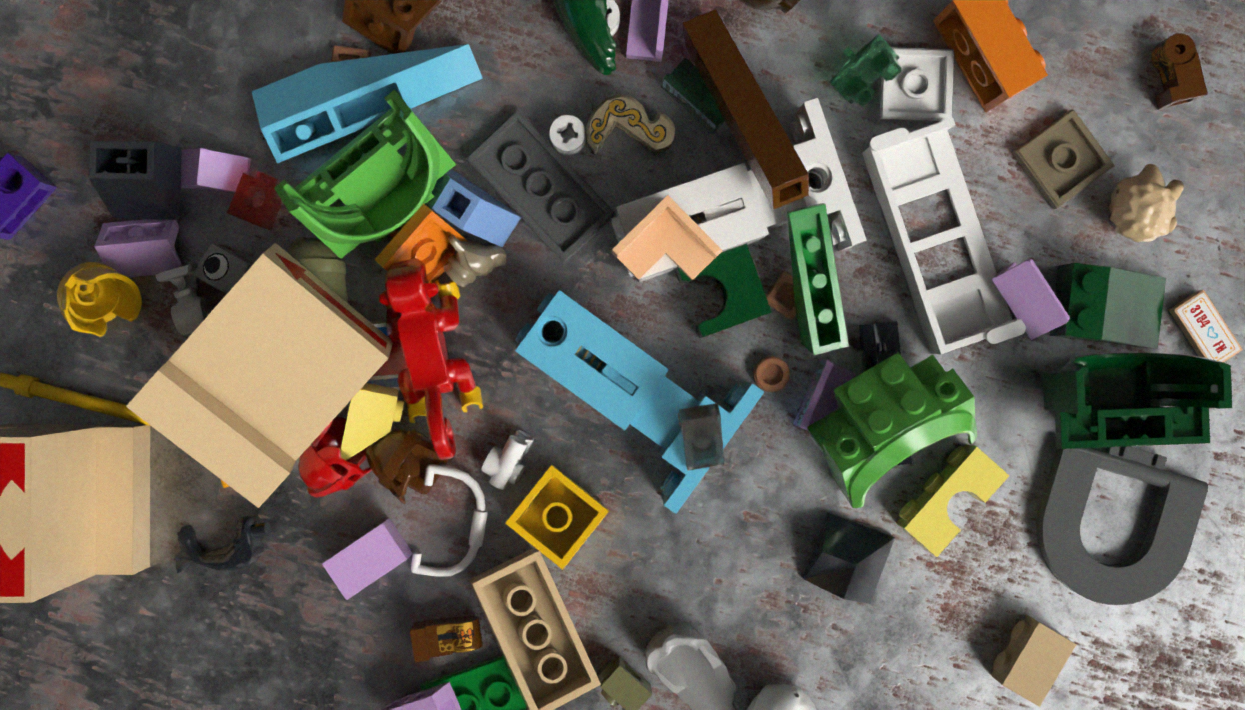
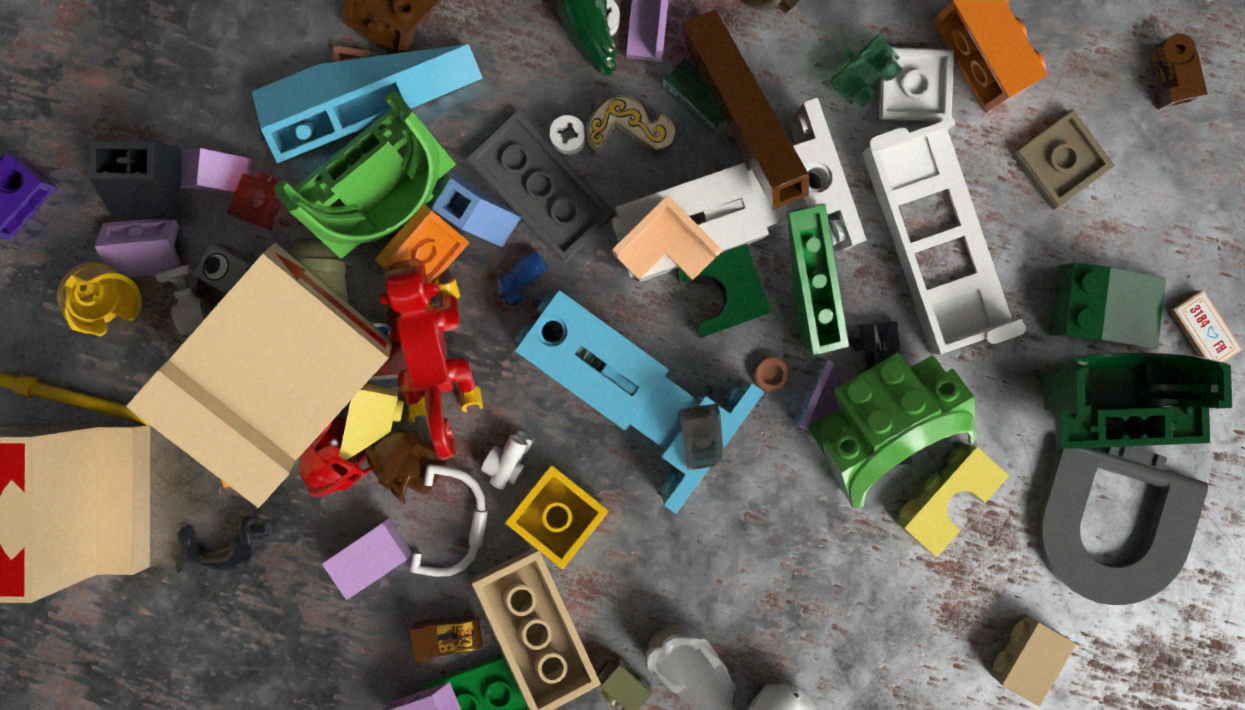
dark tan animal [444,234,506,287] -> none
nougat tile [766,271,796,321] -> none
black slope [803,512,895,604] -> none
lavender panel [992,259,1070,340] -> none
tan animal [1109,164,1184,242] -> none
none -> blue arm [496,251,549,306]

